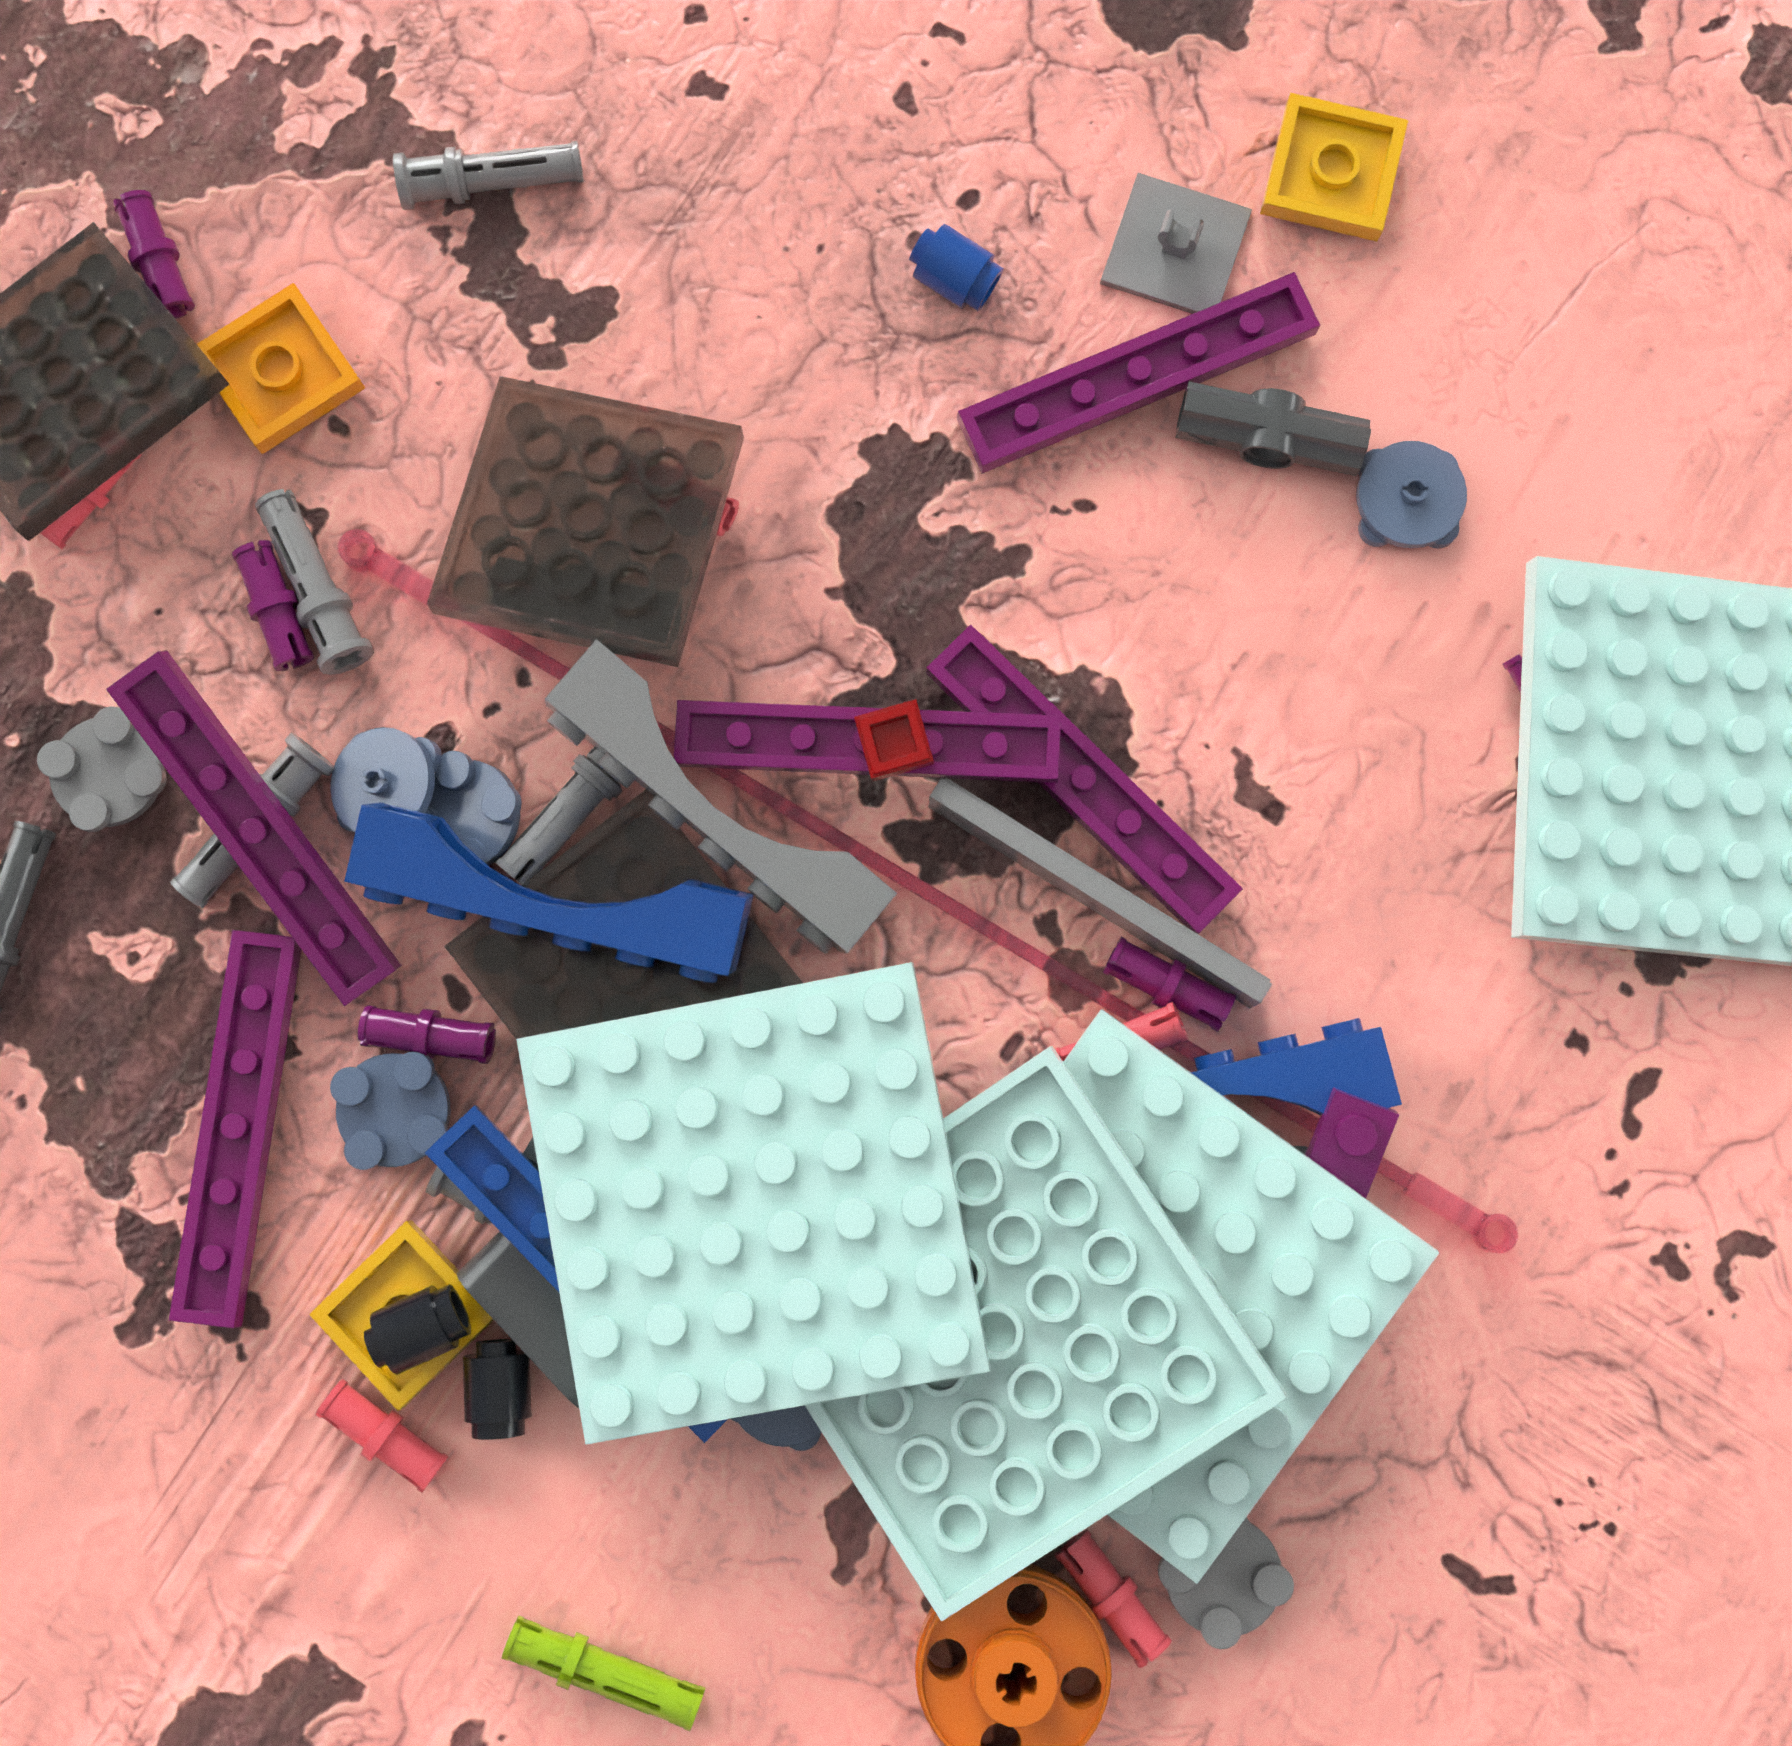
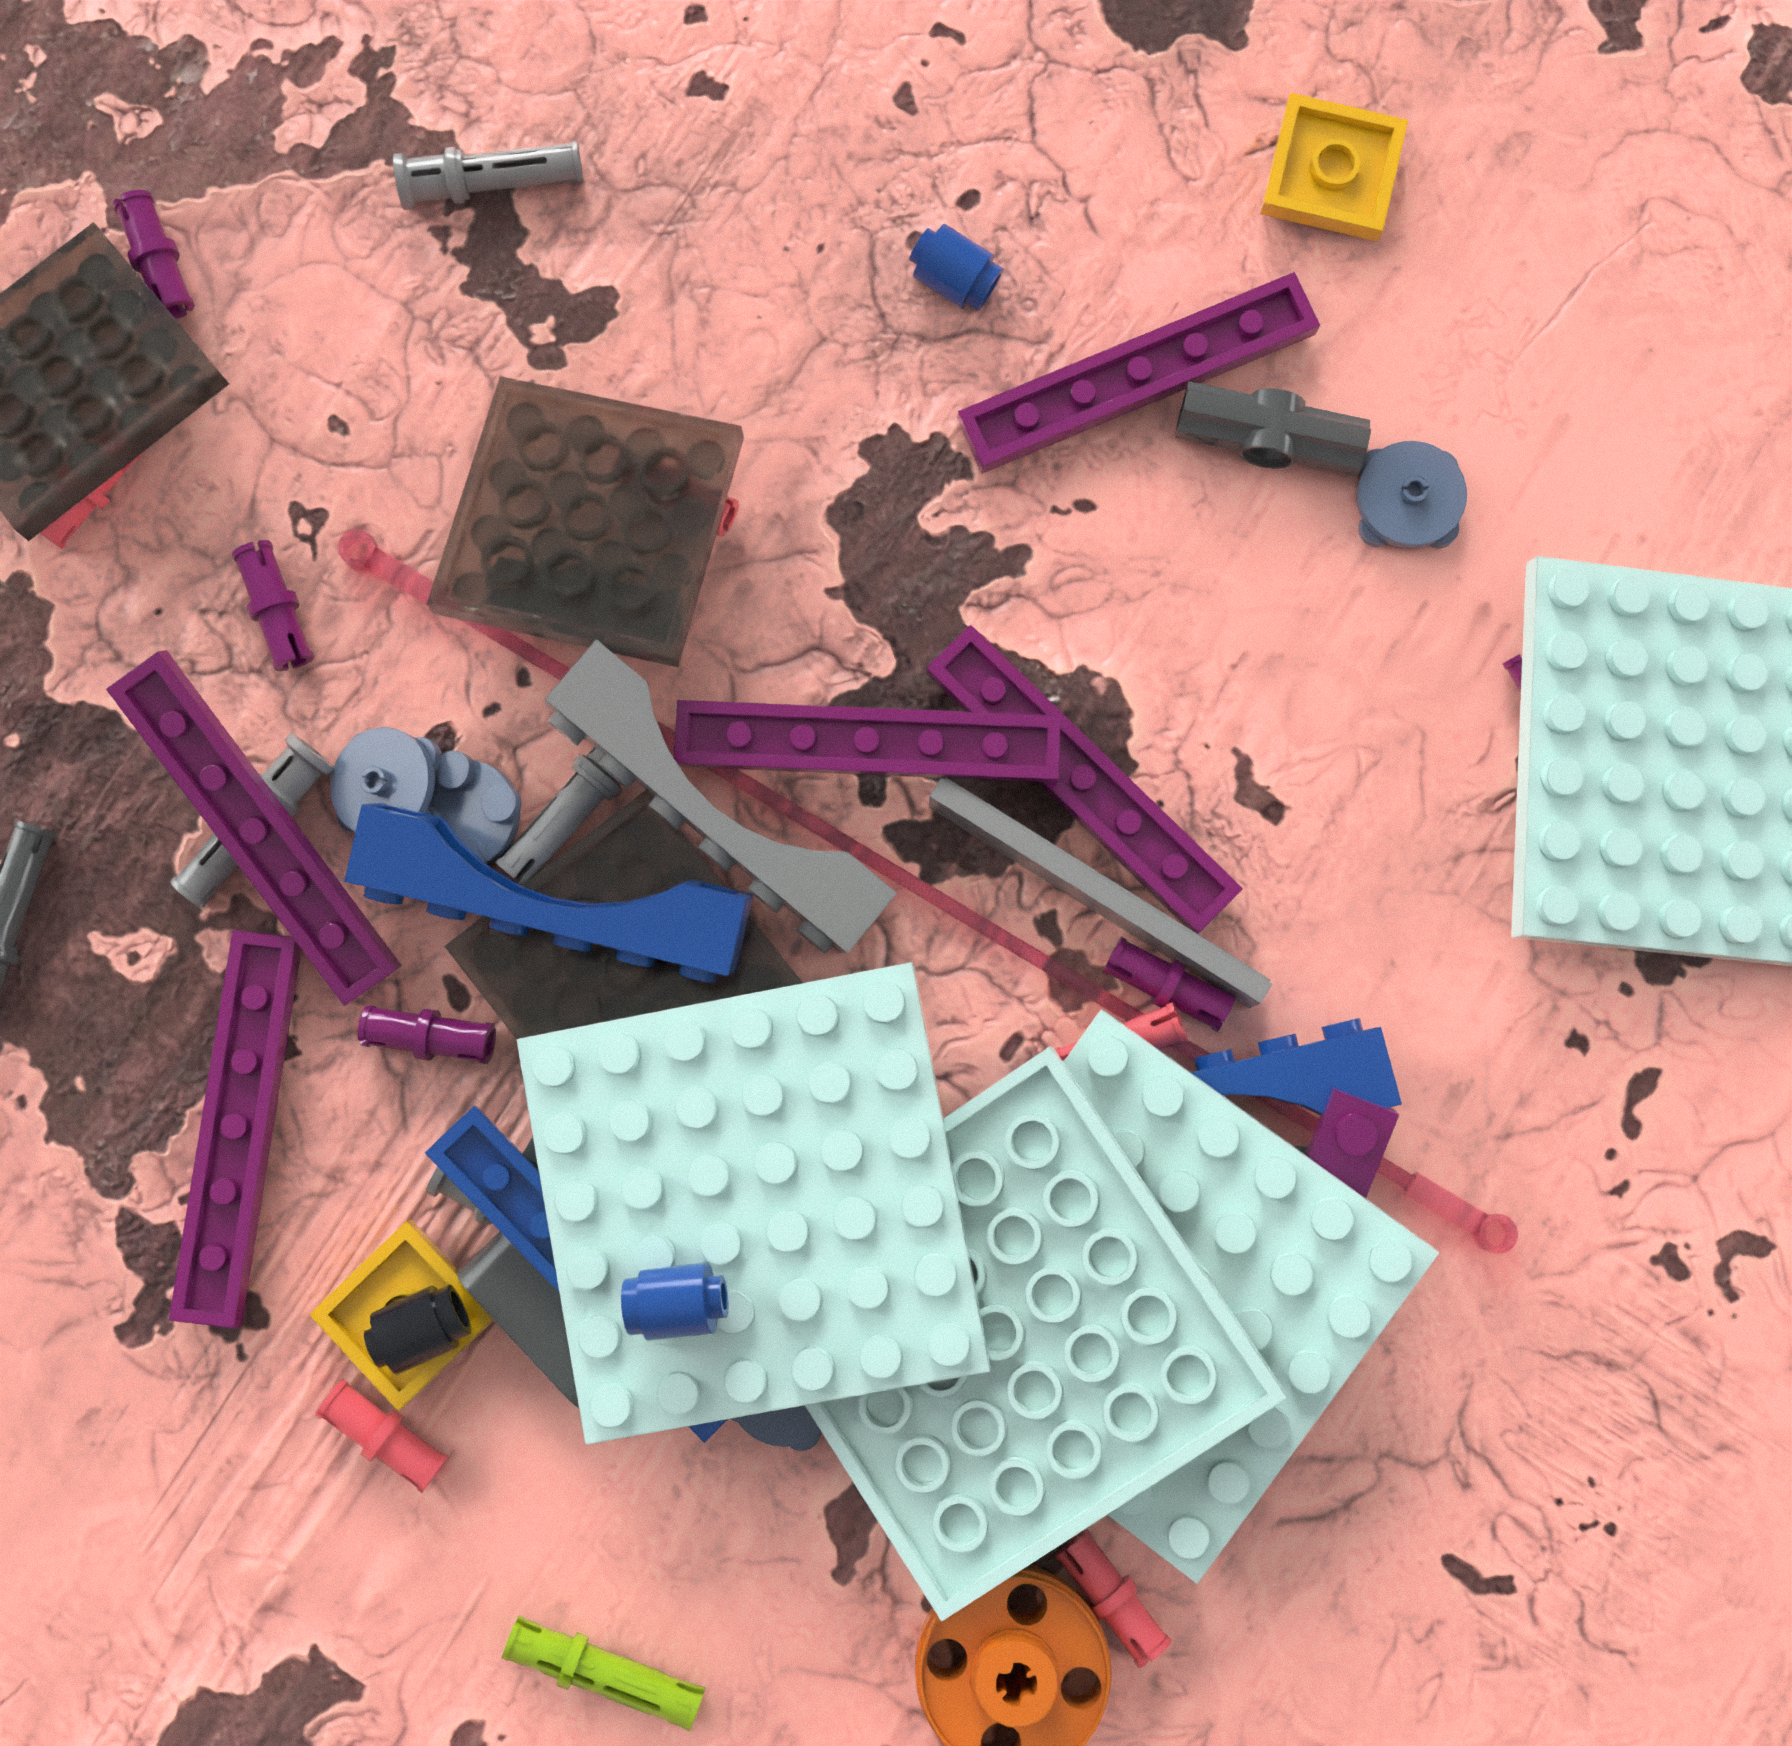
light grey piece [37,706,167,832] -> none
light orange plate [189,283,365,454] -> none
light grey pin [255,489,374,675] -> none
sand blue piece [330,1052,451,1170] -> none
black brick [463,1339,532,1440] -> none
red tile [854,699,934,782] -> none
light grey piece [1100,173,1252,314] -> none
light grey piece [1158,1517,1294,1649] -> none
none -> blue brick [621,1262,729,1341]

